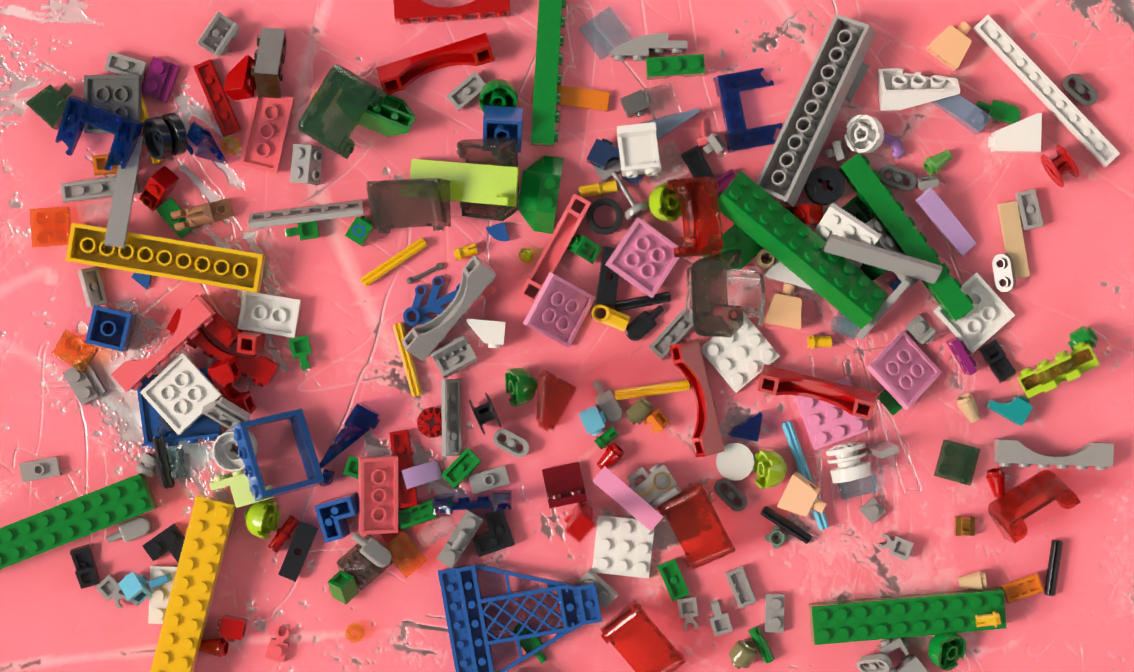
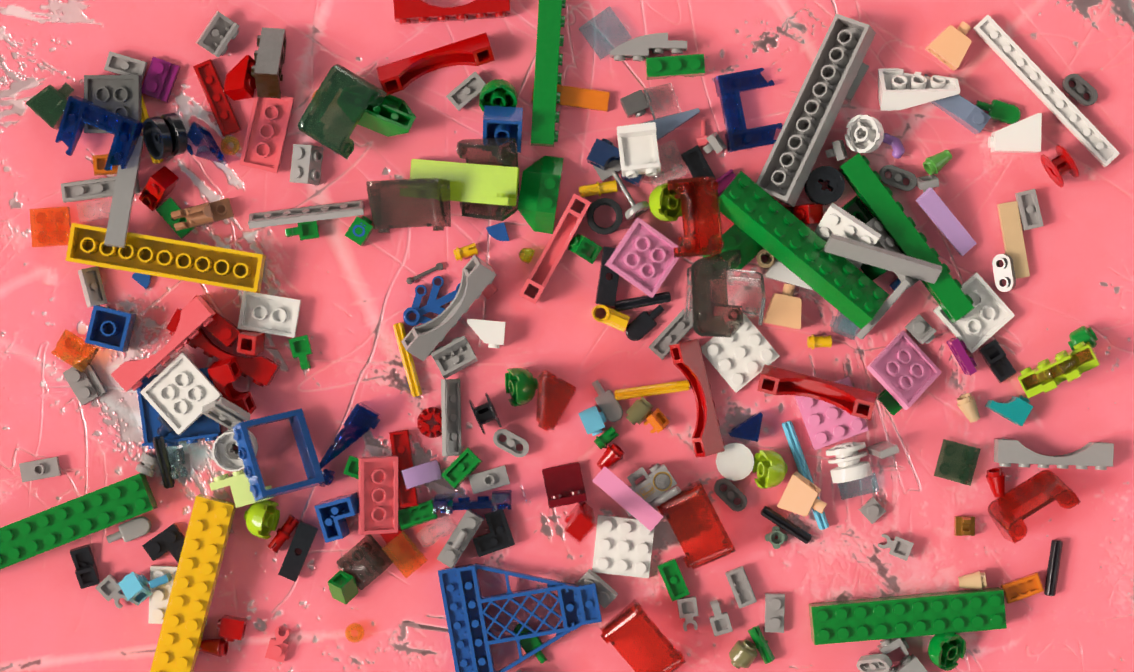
light grey piece [351,532,392,567] -> none
yellow axle [360,238,427,287] -> none
bright pink plate [523,272,596,348] -> none
yellow pin [975,611,1001,628] -> none

